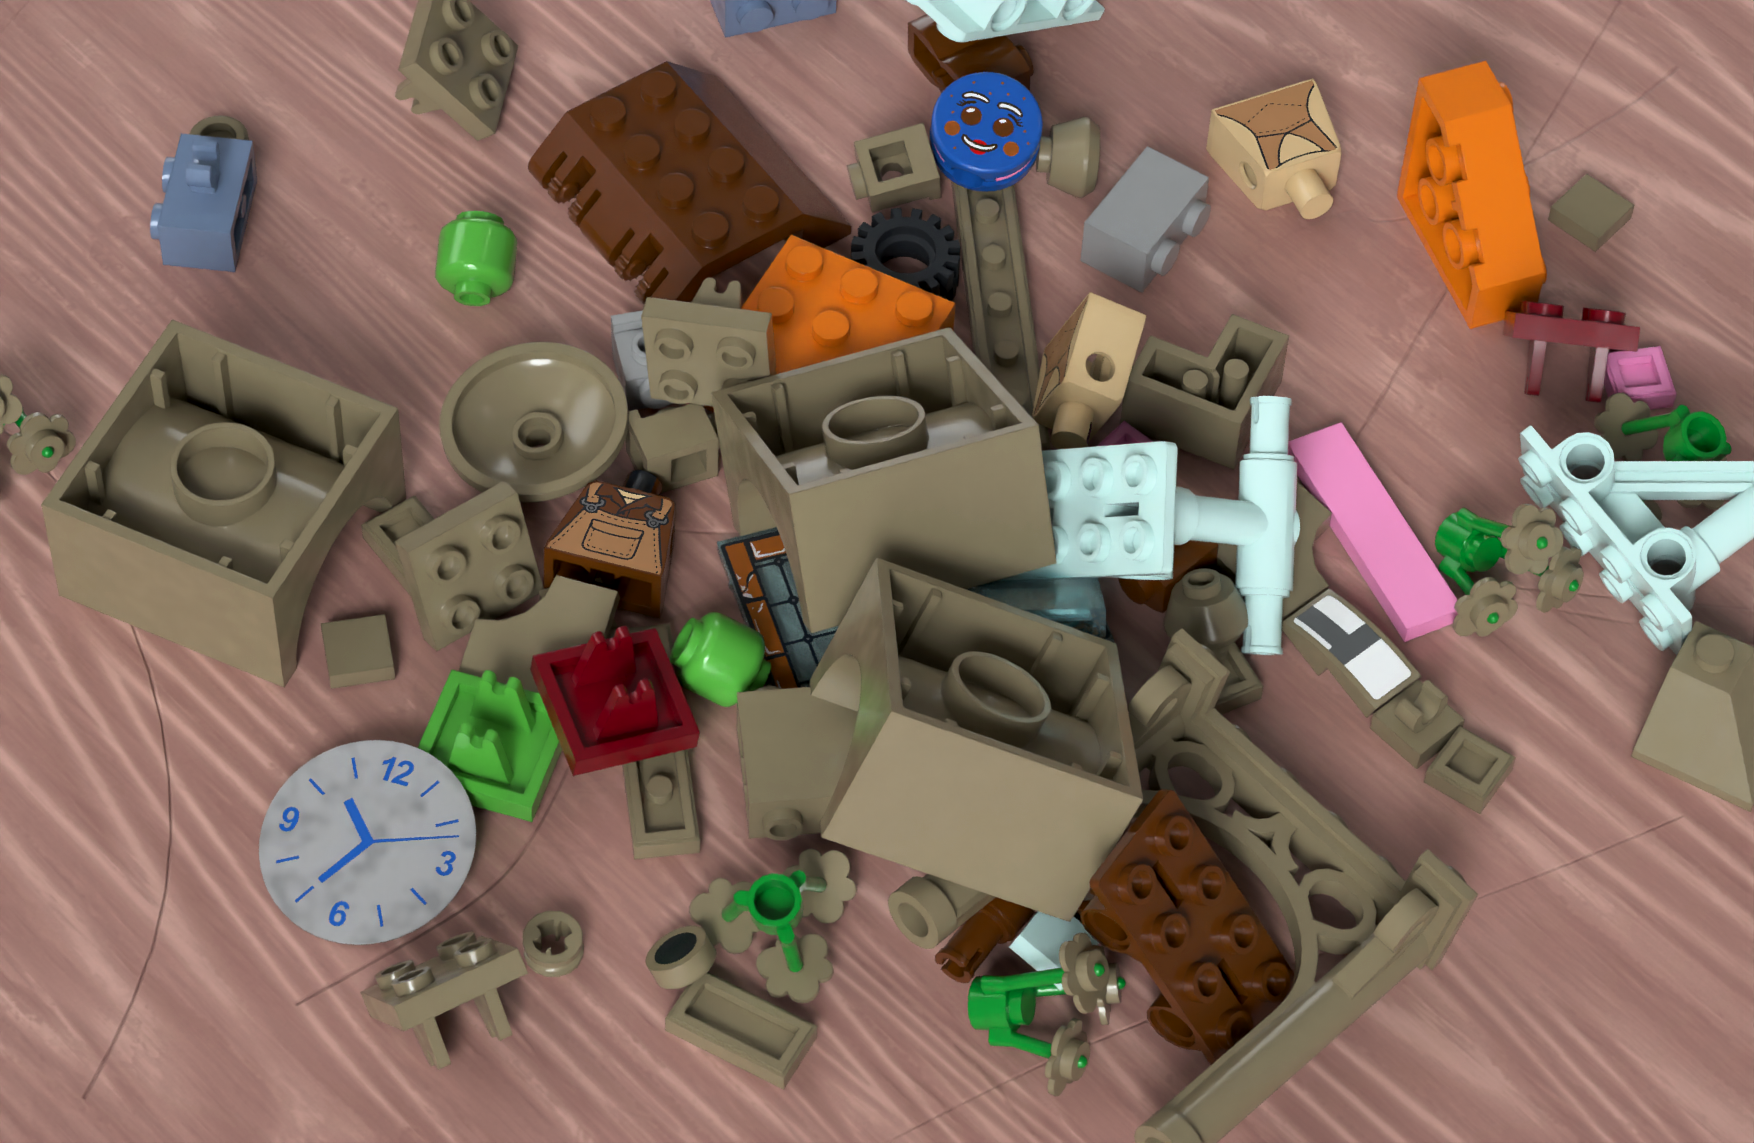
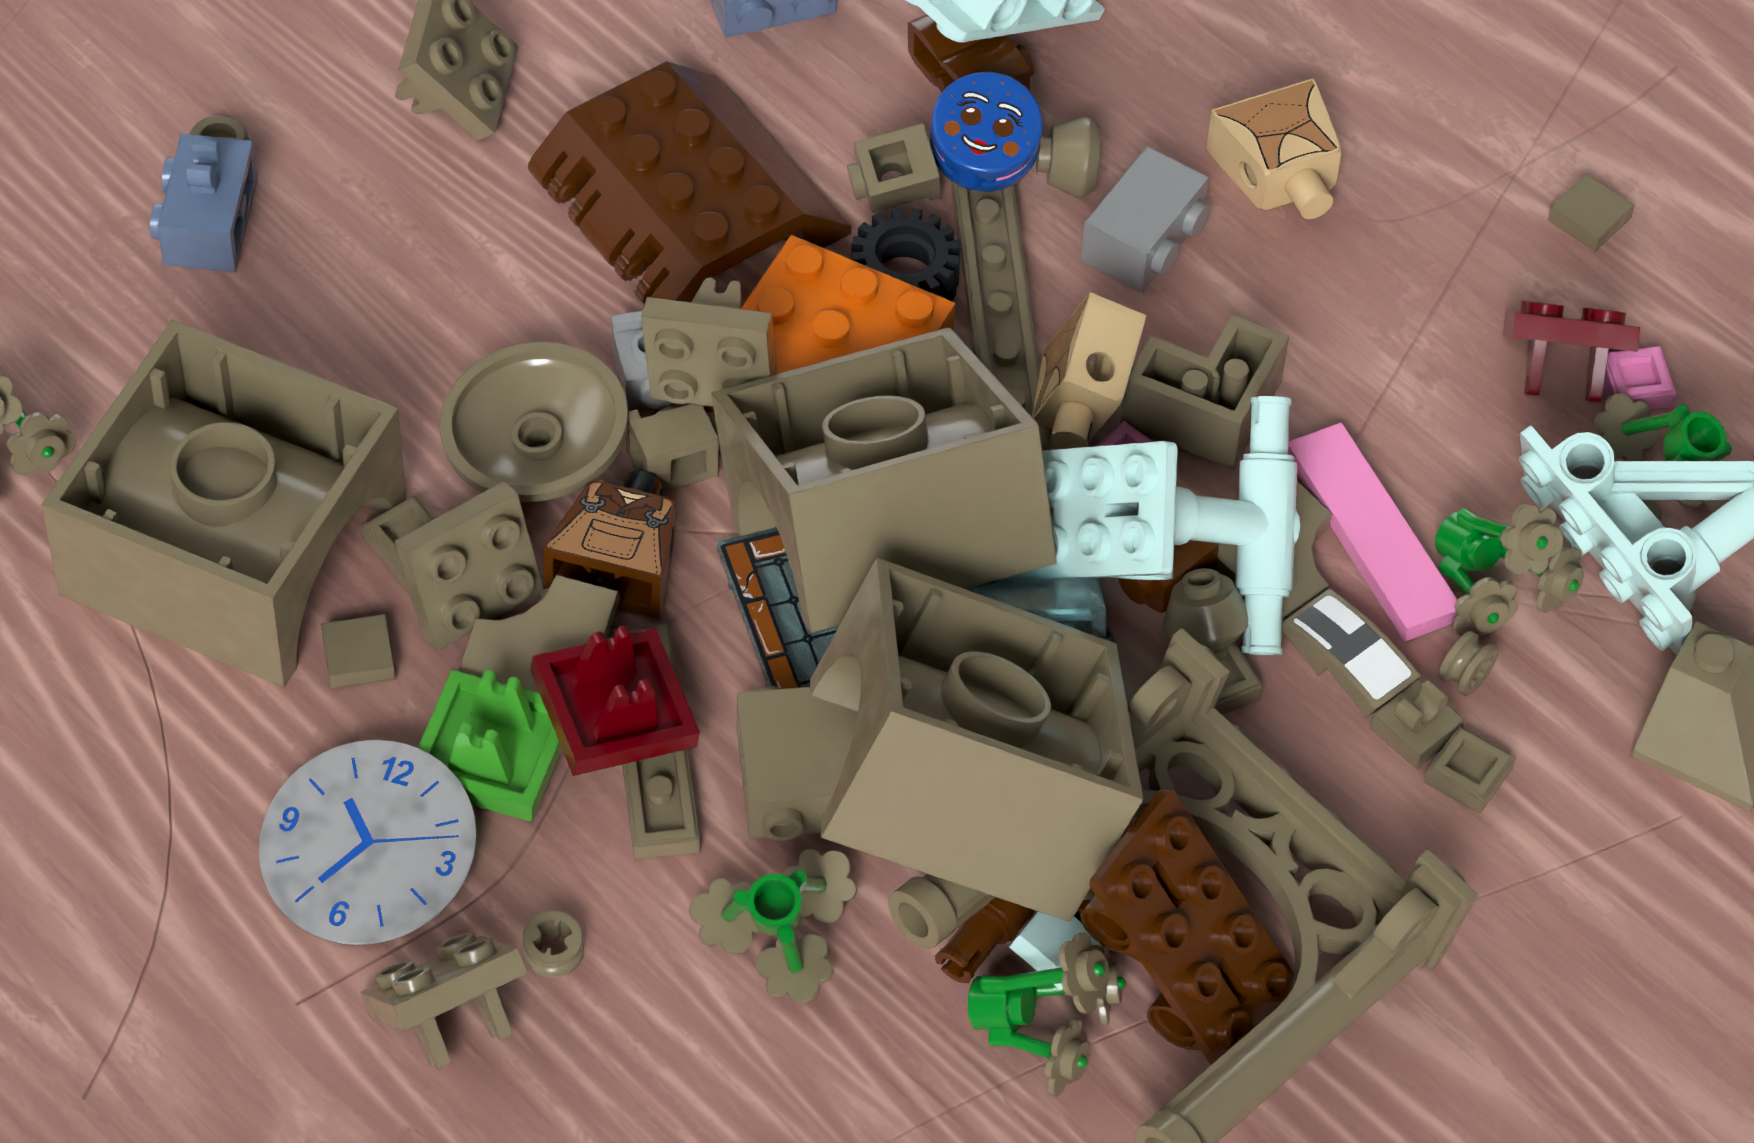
bright green head [435,211,518,306] -> none
dark tan tile [645,926,717,989] -> none
dark tan tile [665,972,817,1090] -> none
bright green head [670,612,771,707] -> none
orange brick [1397,60,1547,329] -> none
none -> dark tan bush [1438,631,1499,696]

